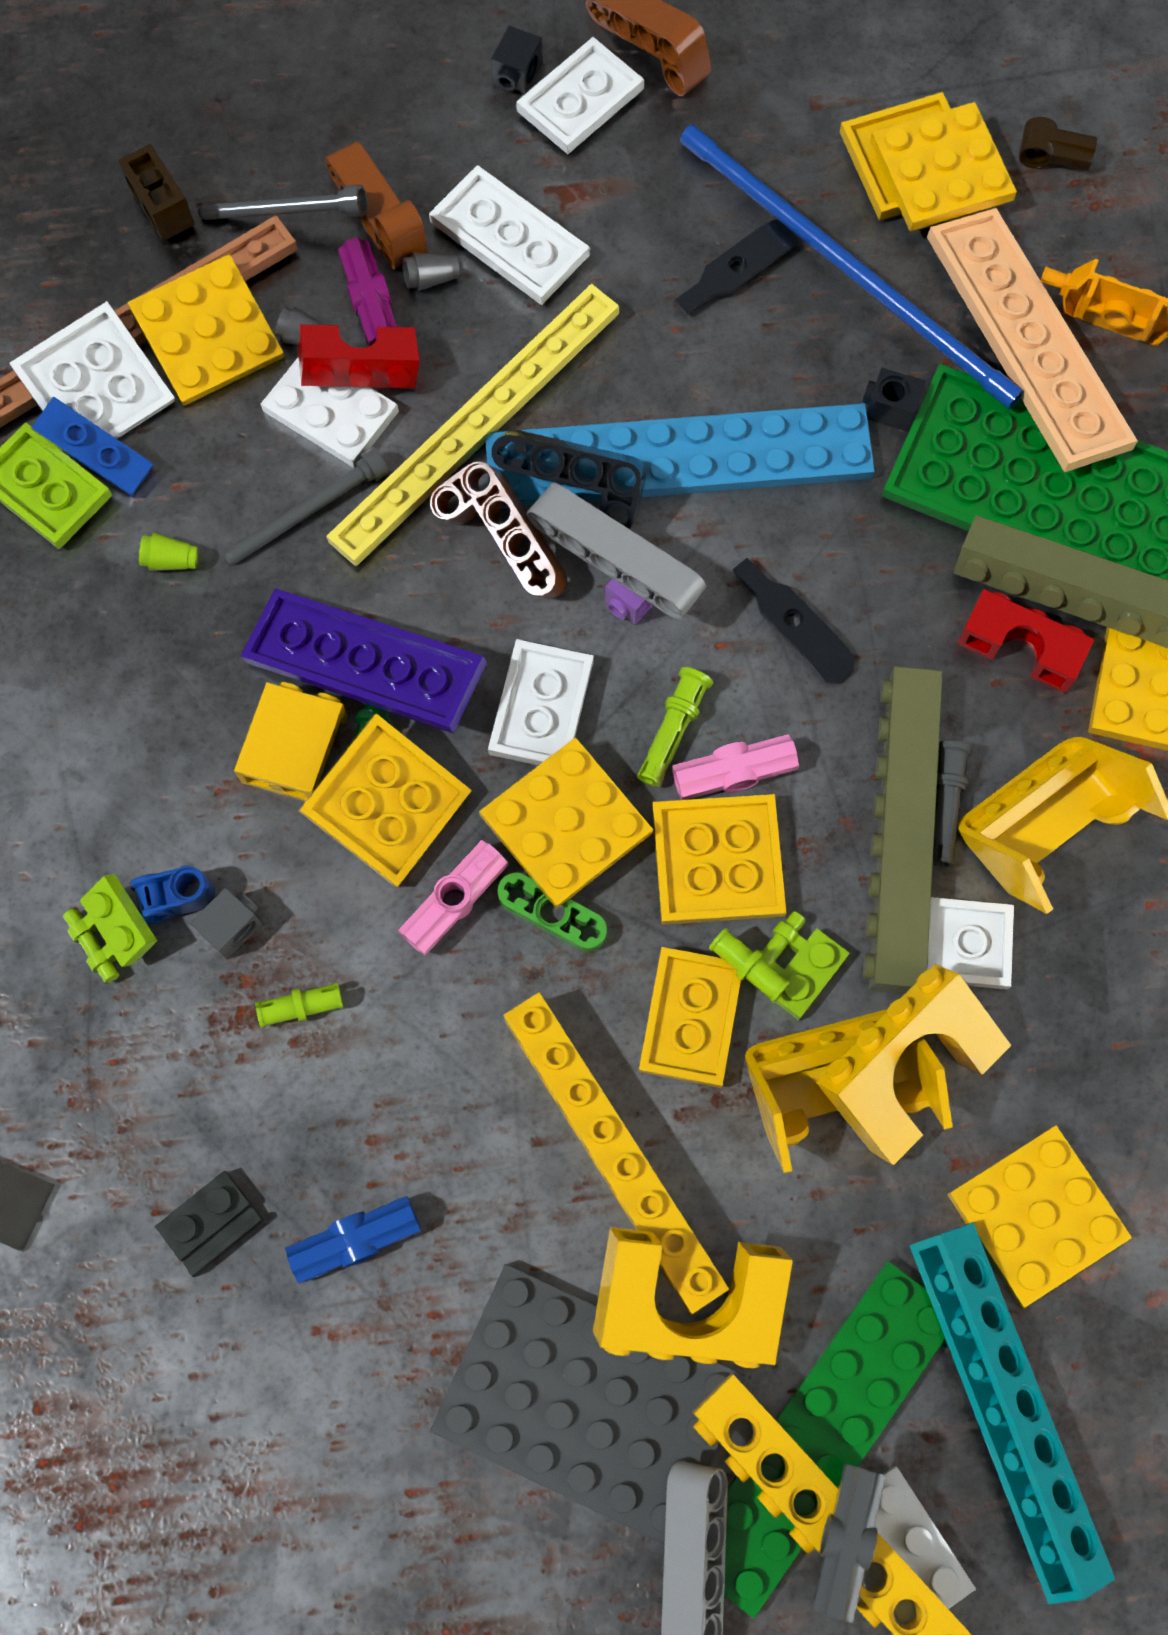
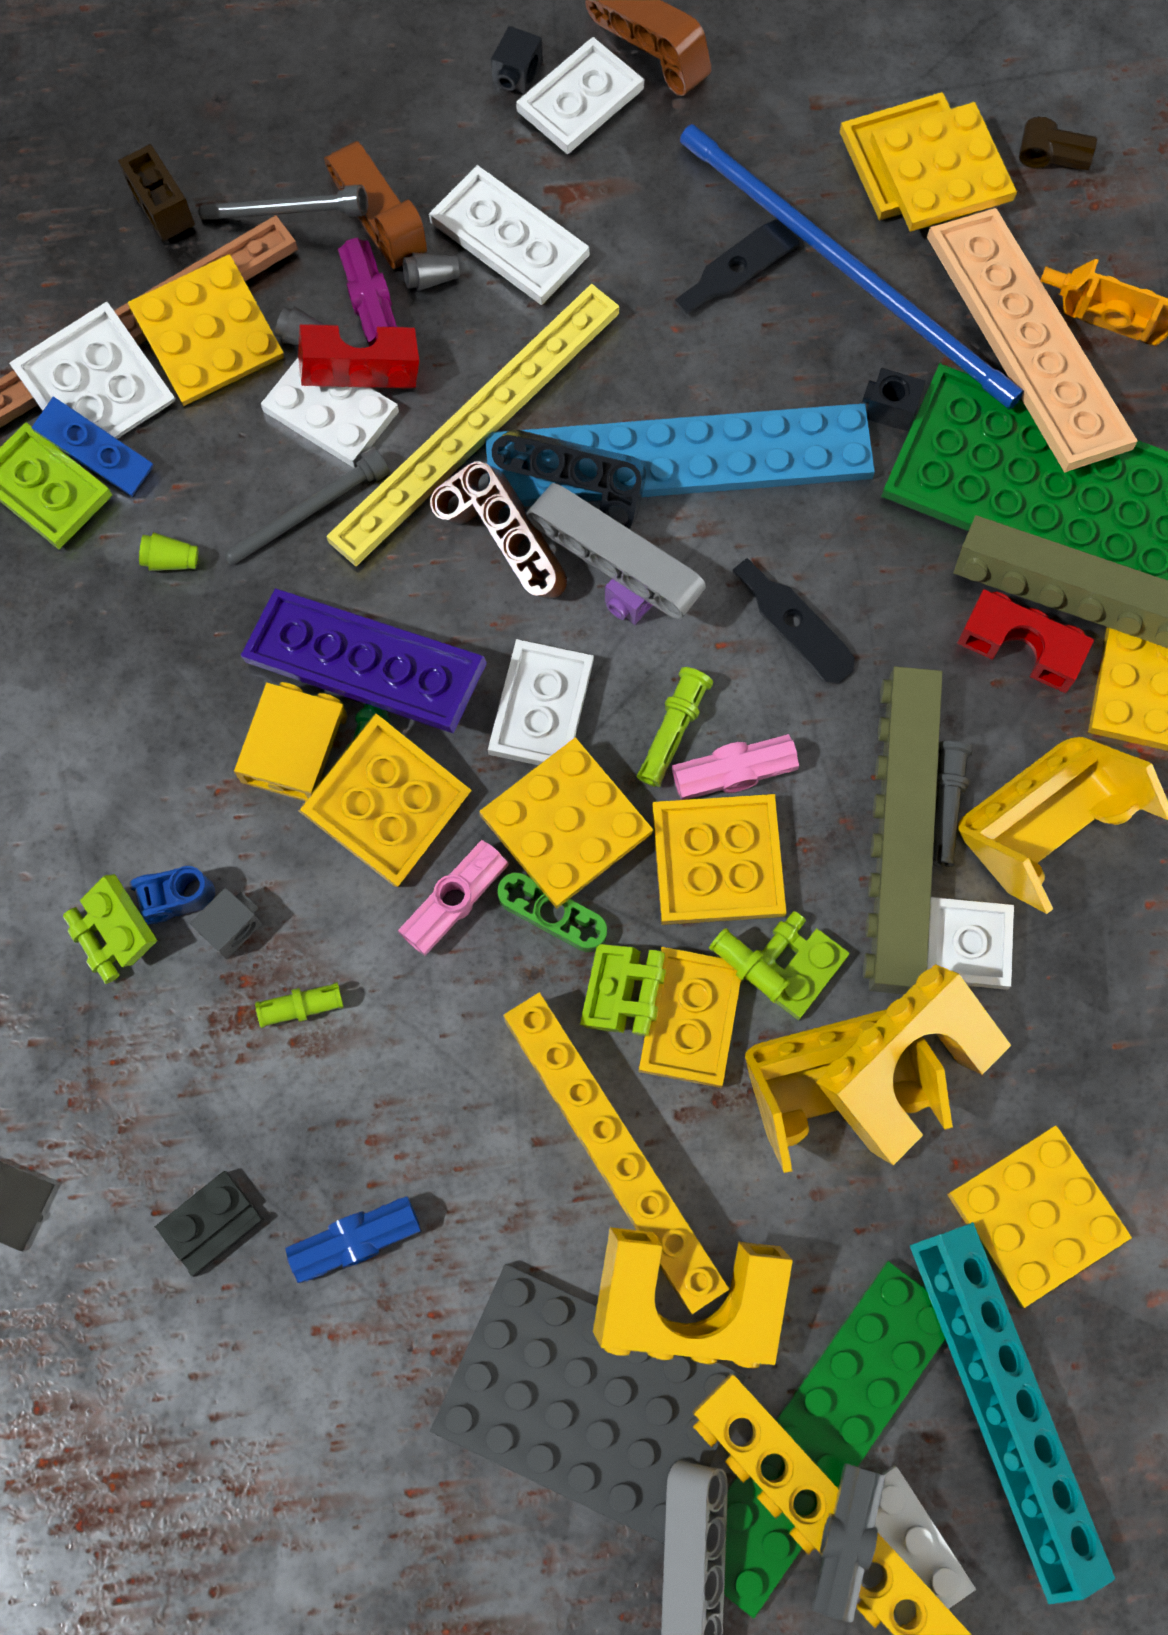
none -> lime plate [580,944,666,1036]

